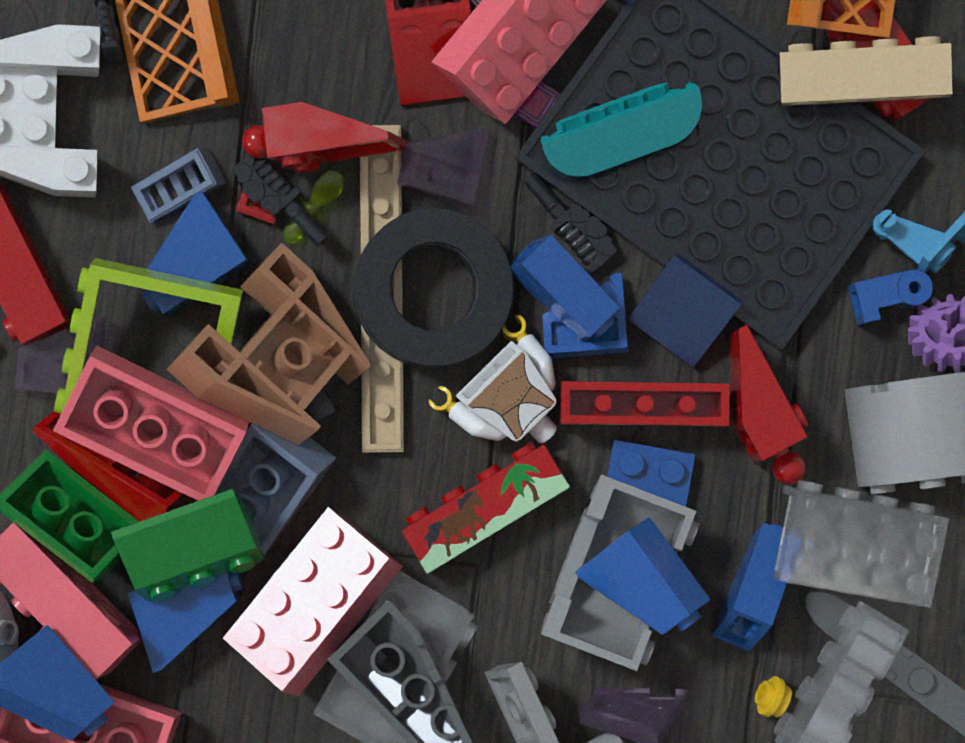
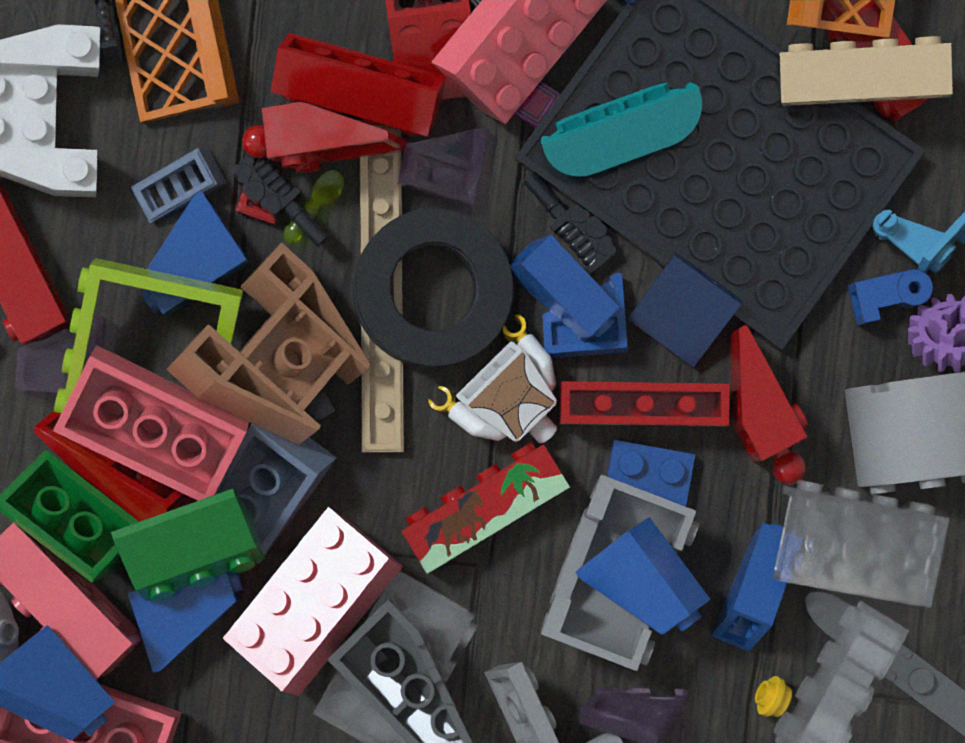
none -> red brick [270,32,446,137]

